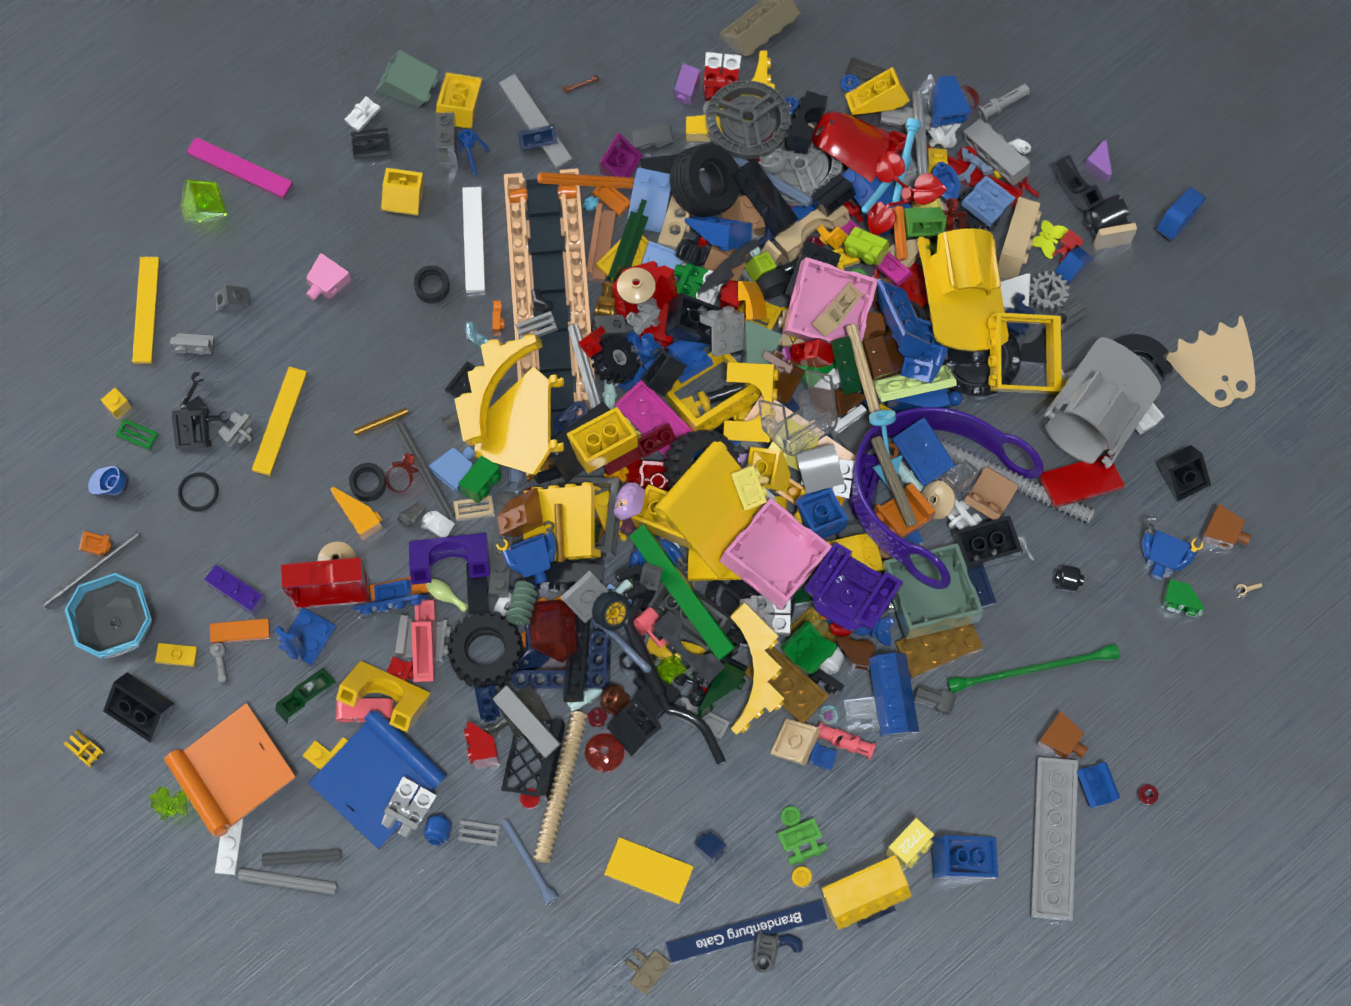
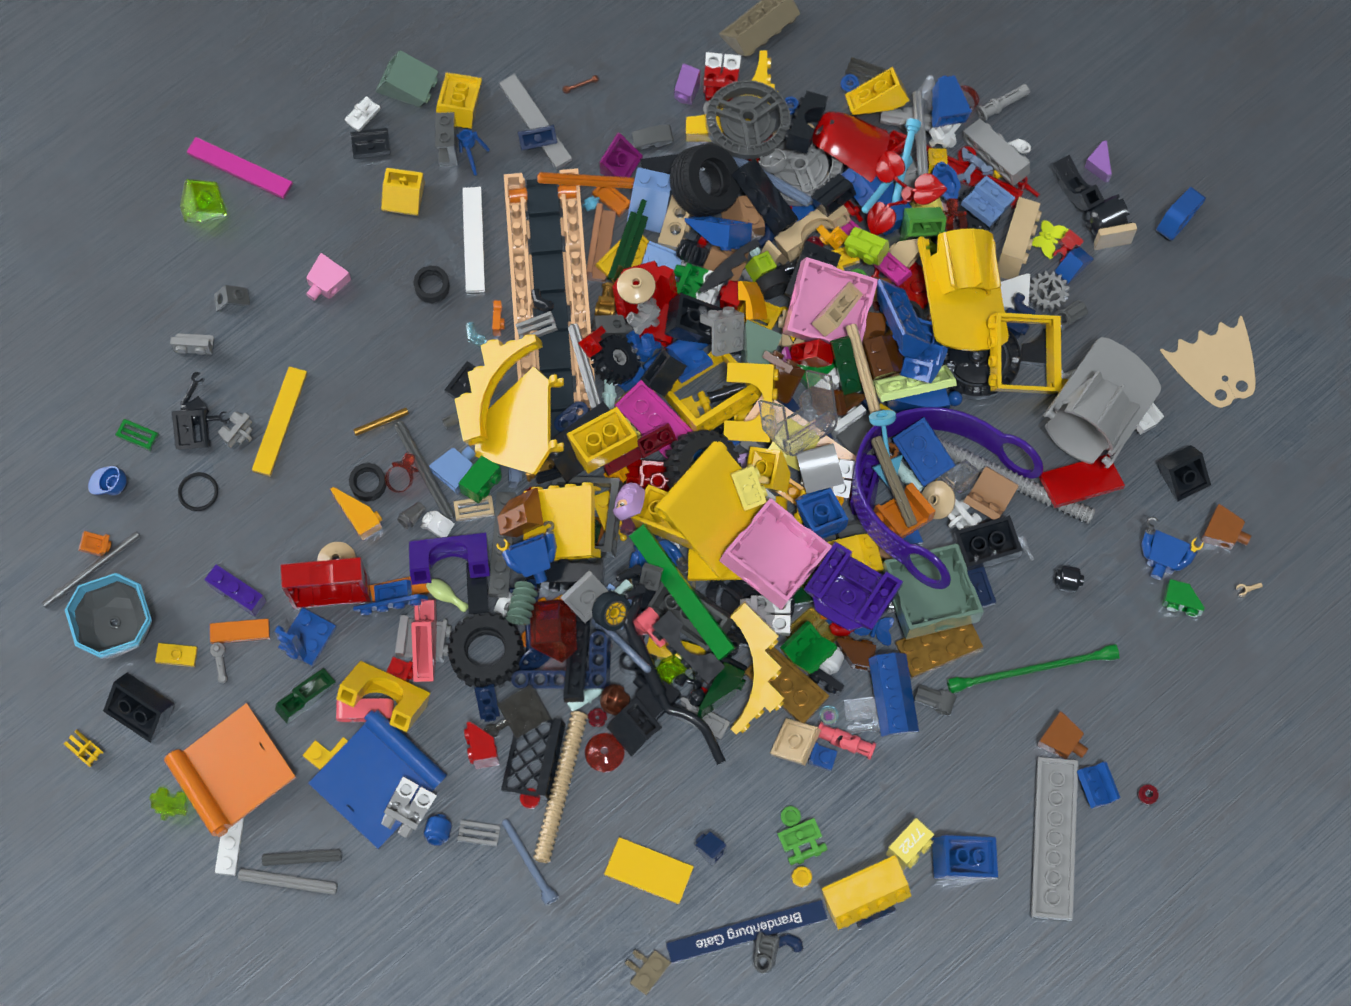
yellow brick [101,388,132,420] -> none
yellow tile [132,257,160,364] -> none
light grey tile [493,685,561,758] -> none
pearl gold bar [554,504,565,563] -> none
orange axle [893,206,908,261] -> none
black arch [1113,334,1173,381] -> none

